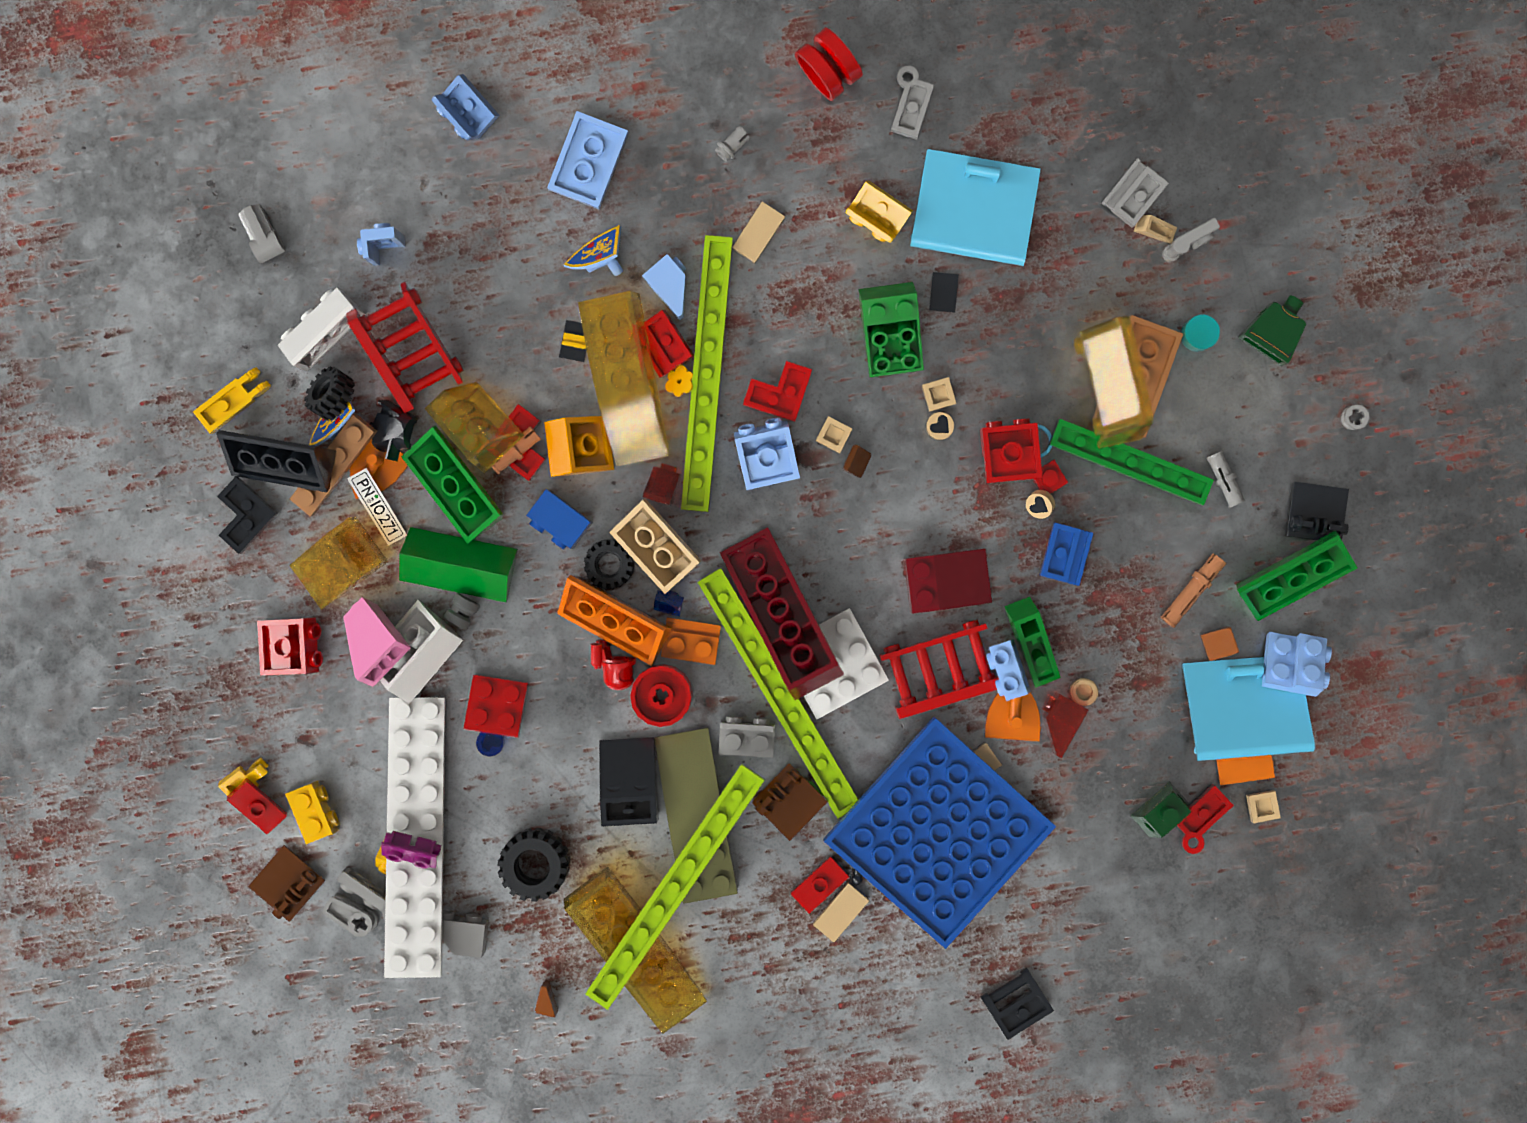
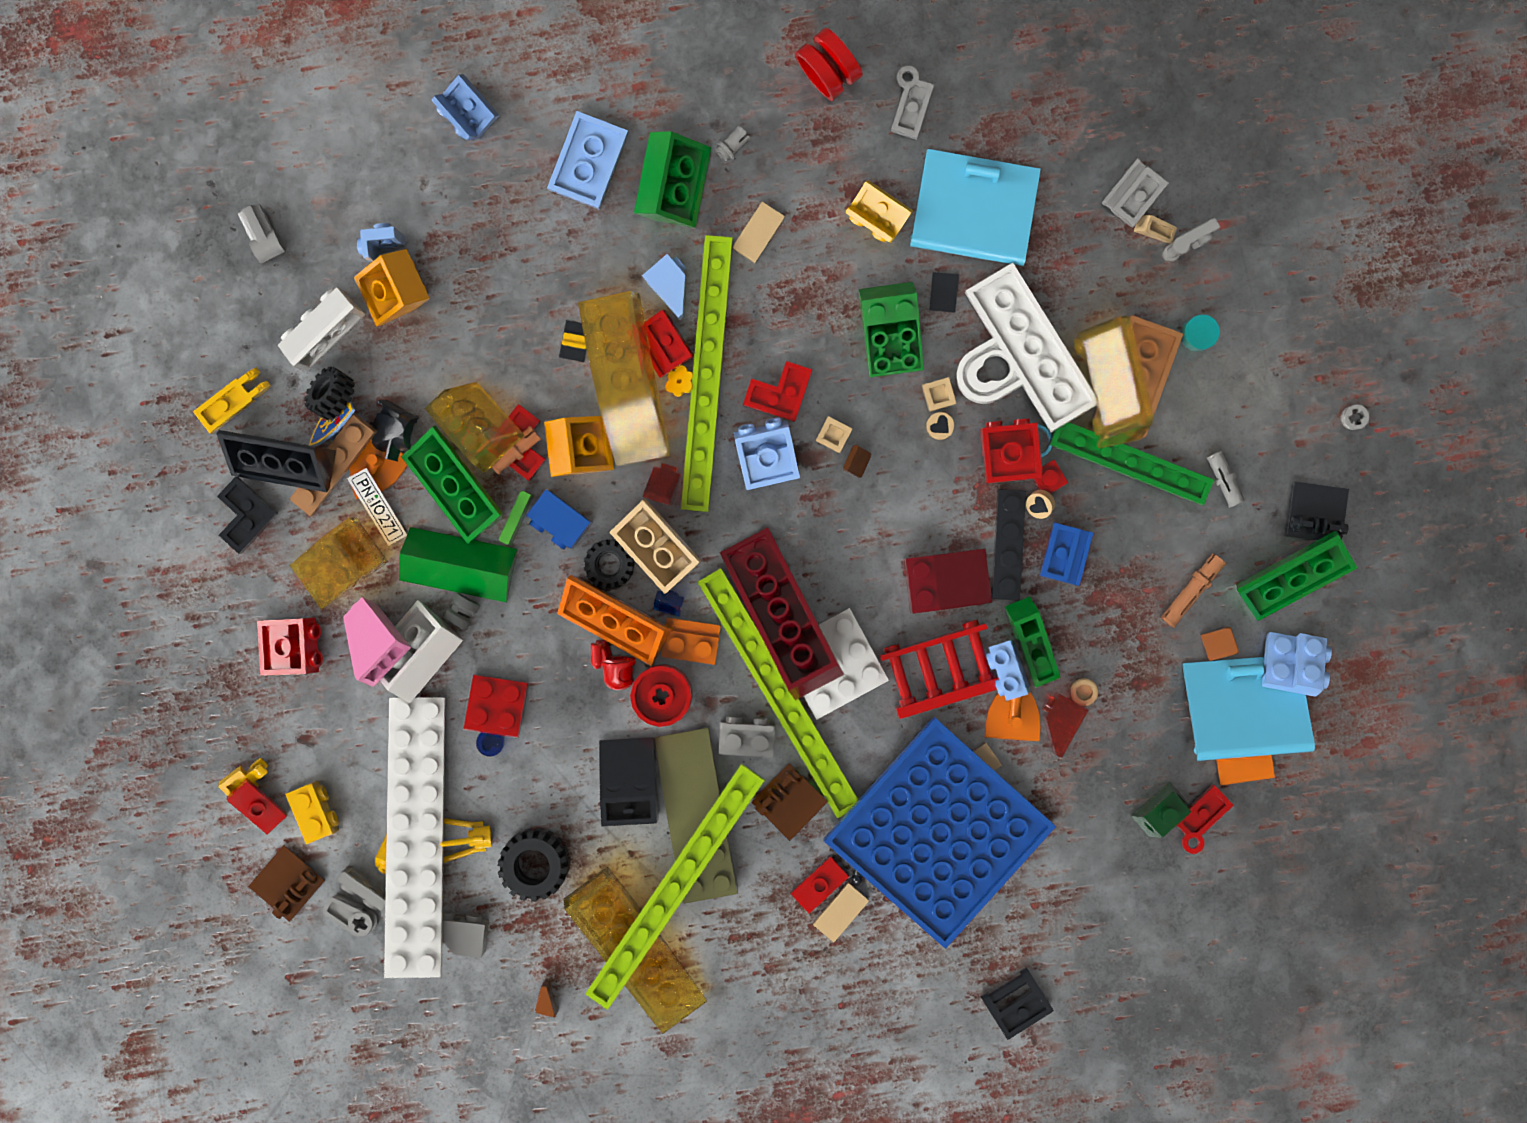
red fence [346,282,464,413] -> none
magenta hinge [381,831,442,869] -> none
shield [564,225,623,276] -> none
dark green torso [1238,295,1306,366] -> none
tan plate [1246,790,1281,823] -> none
none -> light orange slope [354,249,430,327]
none -> yellow plant [440,818,492,863]
none -> bright green tile [499,491,534,545]
none -> green slope [634,131,712,228]
none -> white plate [957,263,1100,432]
none -> black plate [991,489,1026,601]

